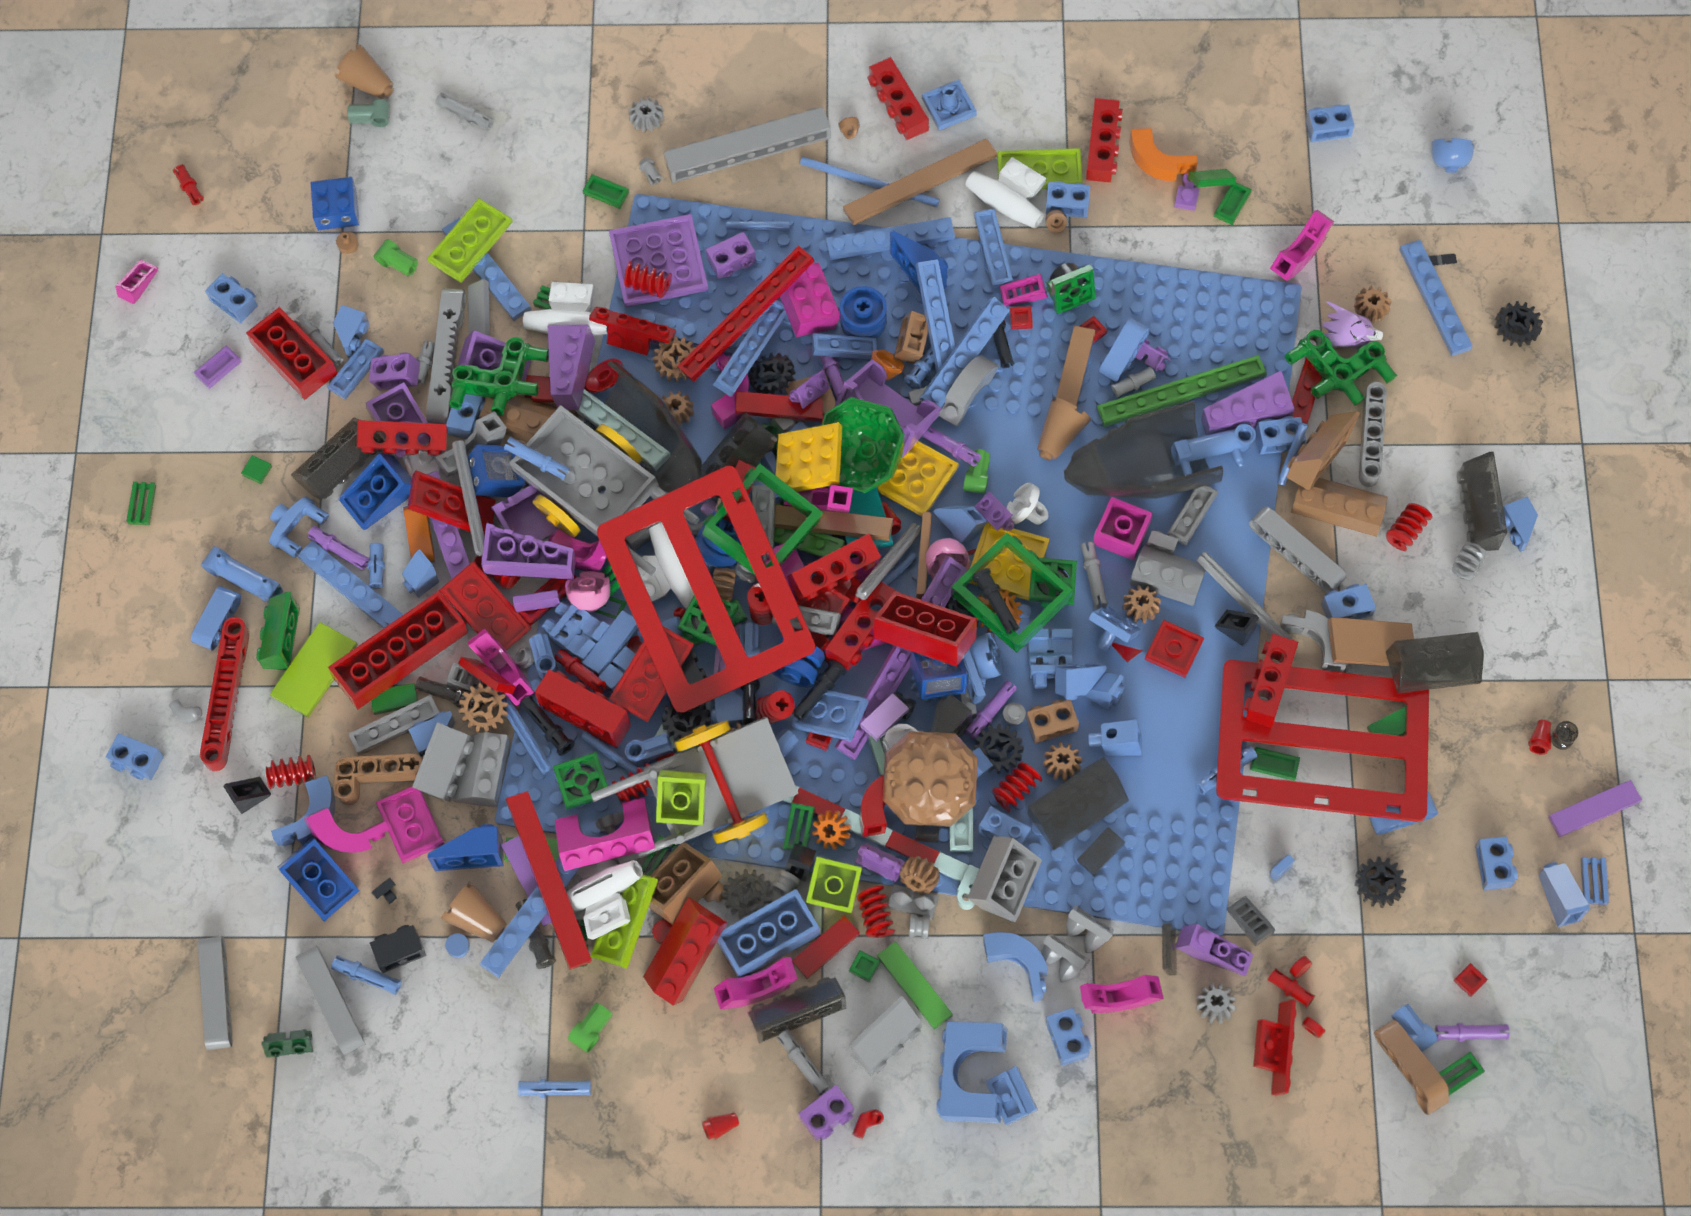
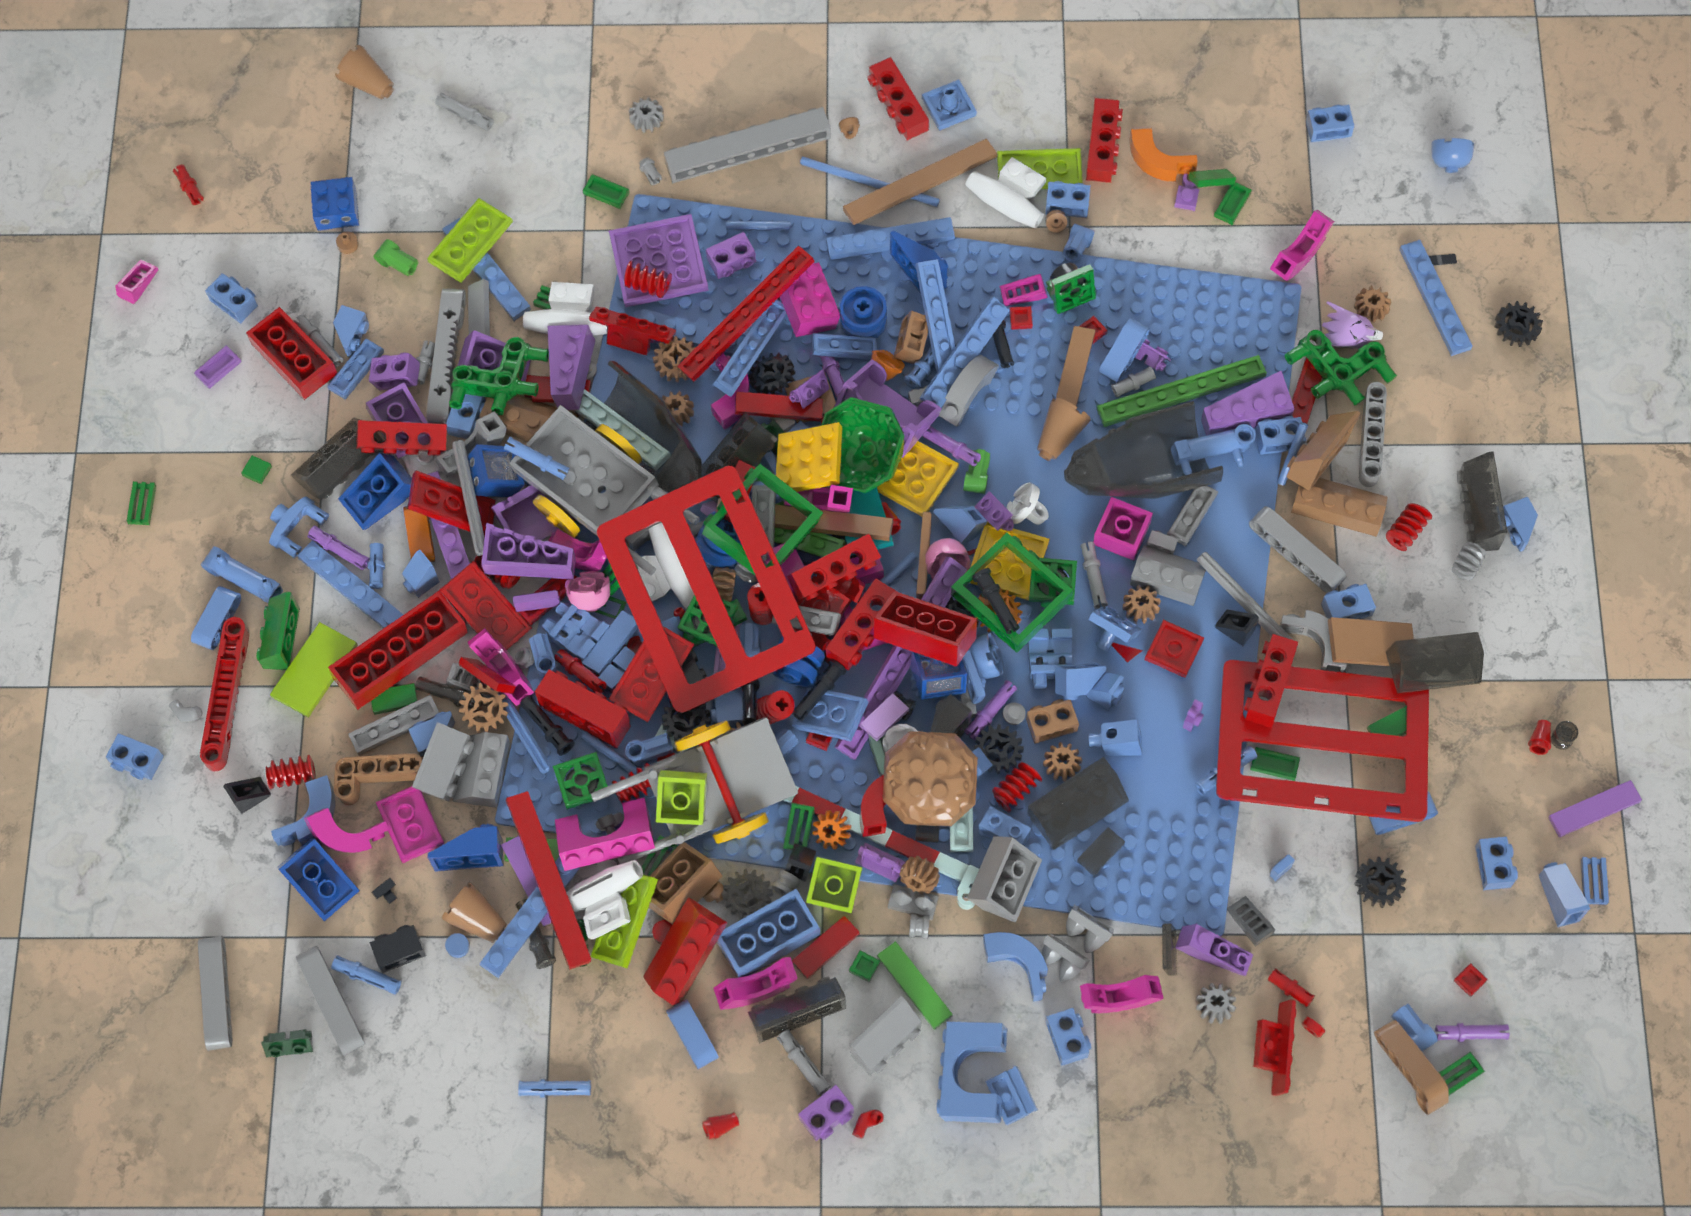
sand green piece [348,100,390,127] -> none
bright green piece [568,1002,613,1053] -> none
red dish [586,359,624,393] -> none
light grey axle [856,523,922,600] -> none
red piece [857,885,895,938] -> none
medium blue tile [974,208,1013,289] -> none
red tile [1289,956,1312,979] -> none
none -> medium blue beam [666,999,719,1069]
none -> medium blue piece [1062,224,1095,262]
none -> medium lavender plate [1183,699,1204,732]

